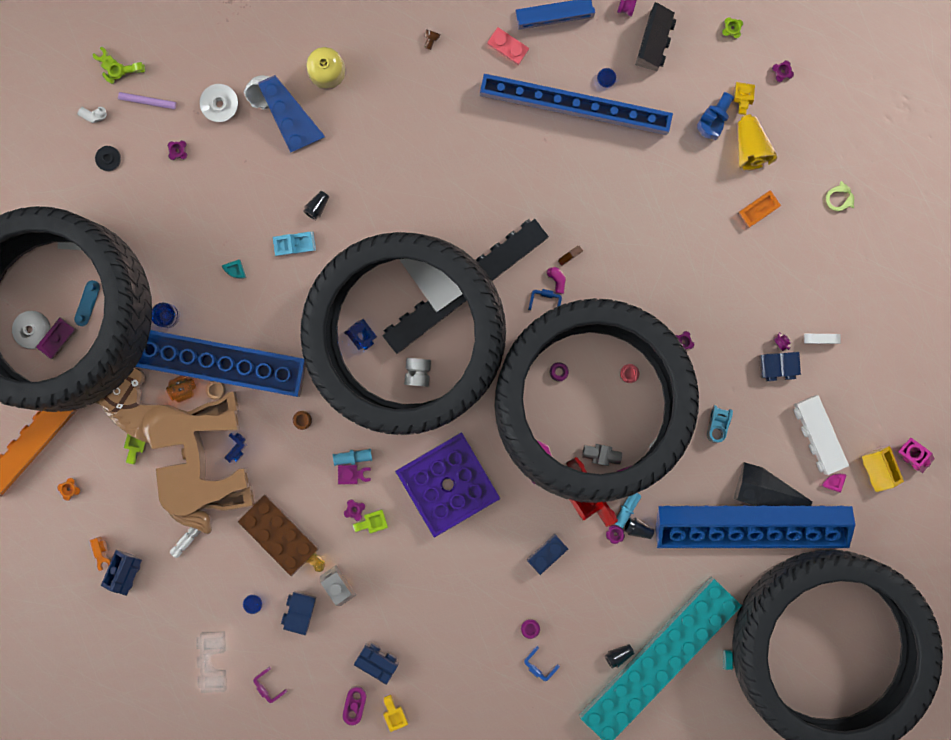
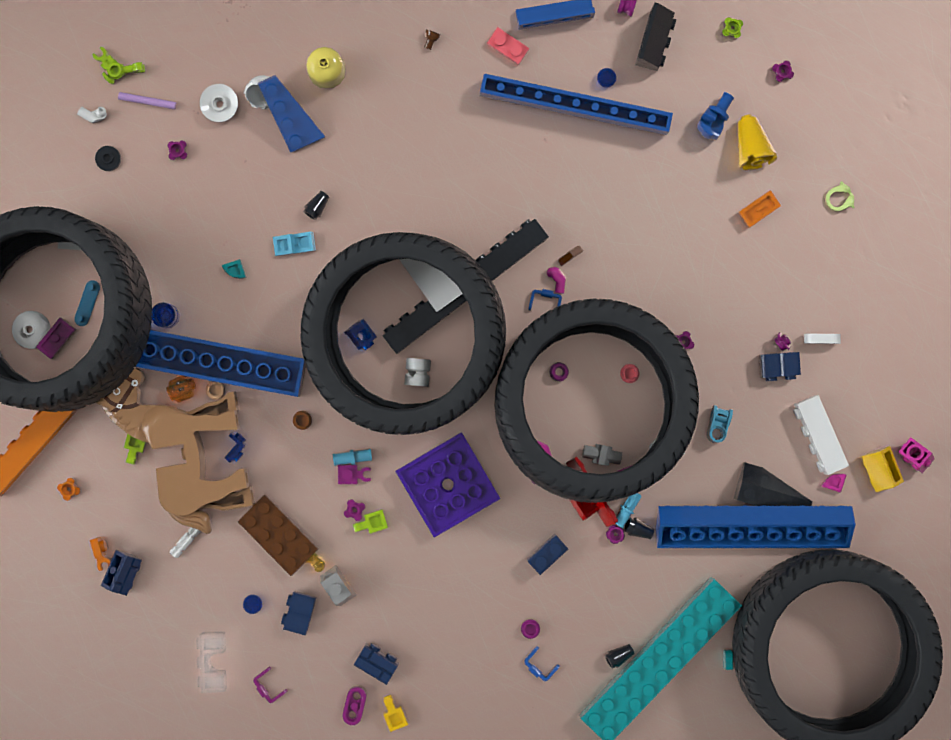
yellow plate [734,82,755,115] -> none

